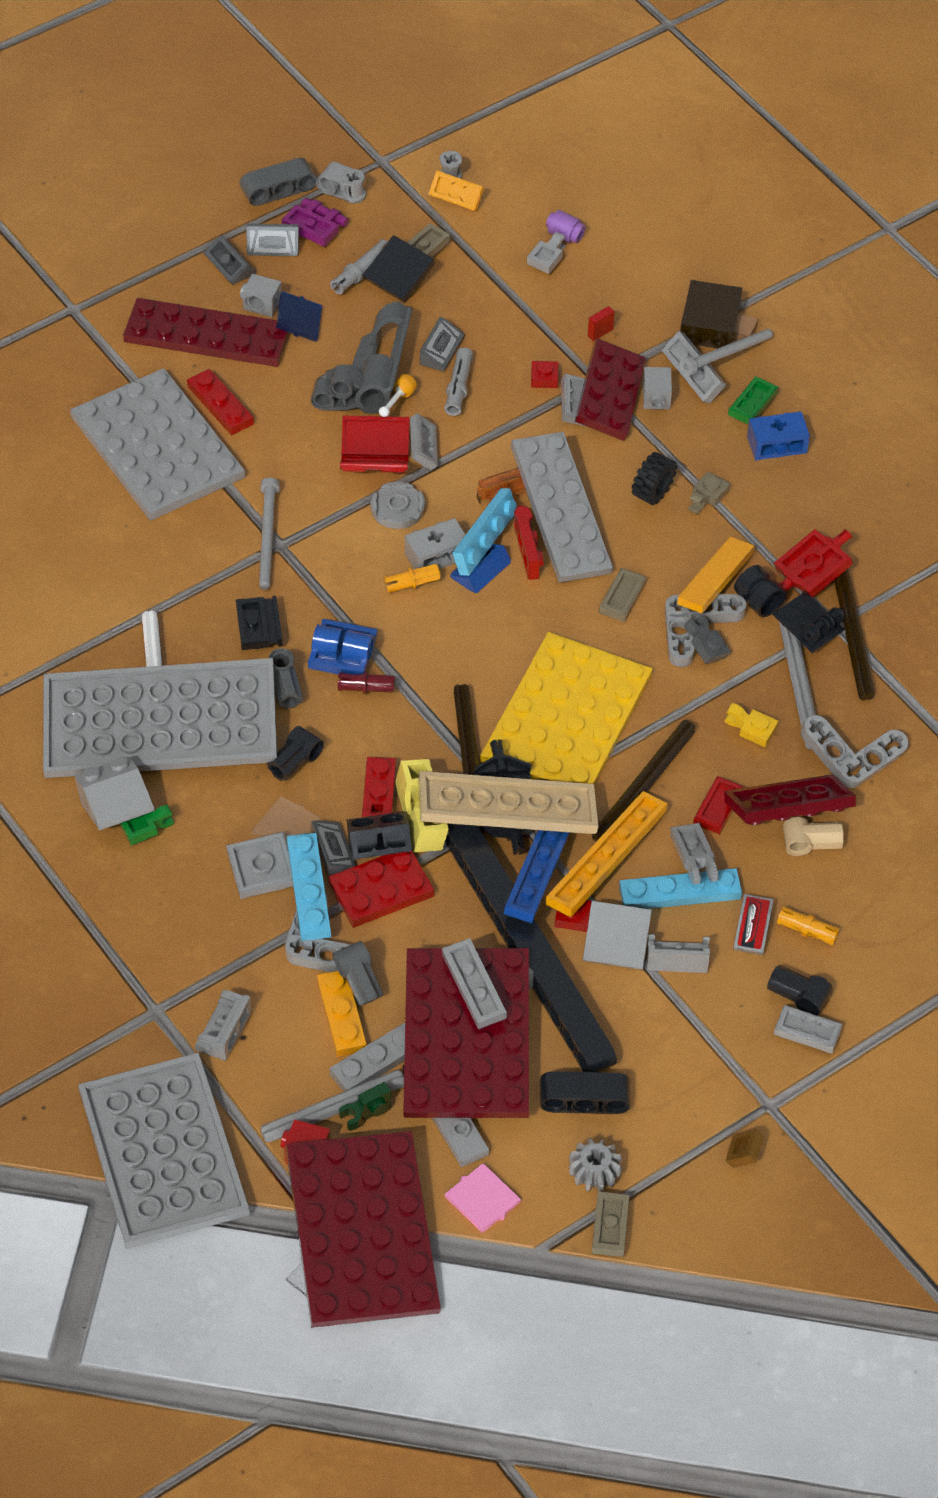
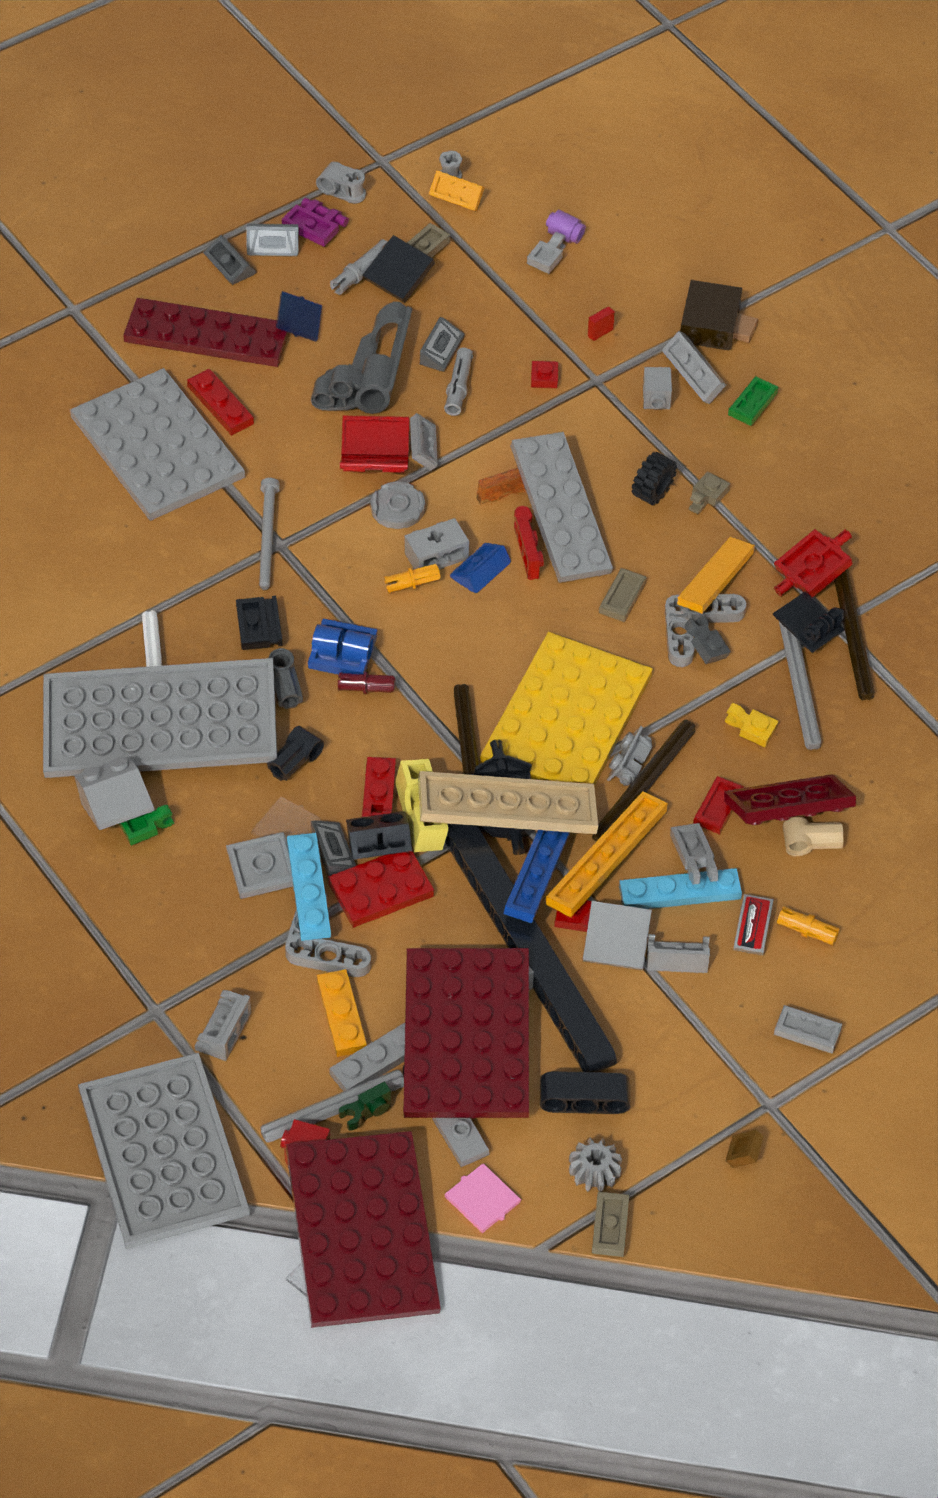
dark grey beam [239,158,317,206] -> none
light grey brick [240,274,282,318] -> none
dark grey piece [332,941,383,1007] -> none
light orange hinge [379,374,417,417] -> none
light grey plate [442,938,507,1029] -> none
medium azure plate [452,488,517,576] -> none
light grey plate [561,374,587,427] -> none
dark red plate [574,338,646,441] -> none
light grey bar [679,329,773,376] -> none
black wheel [734,565,787,618] -> none
blue brick [747,411,810,461] -> none
black piece [767,965,833,1015] -> none
light grey beam [800,715,909,788] -> none
none -> light grey hinge [607,726,653,786]

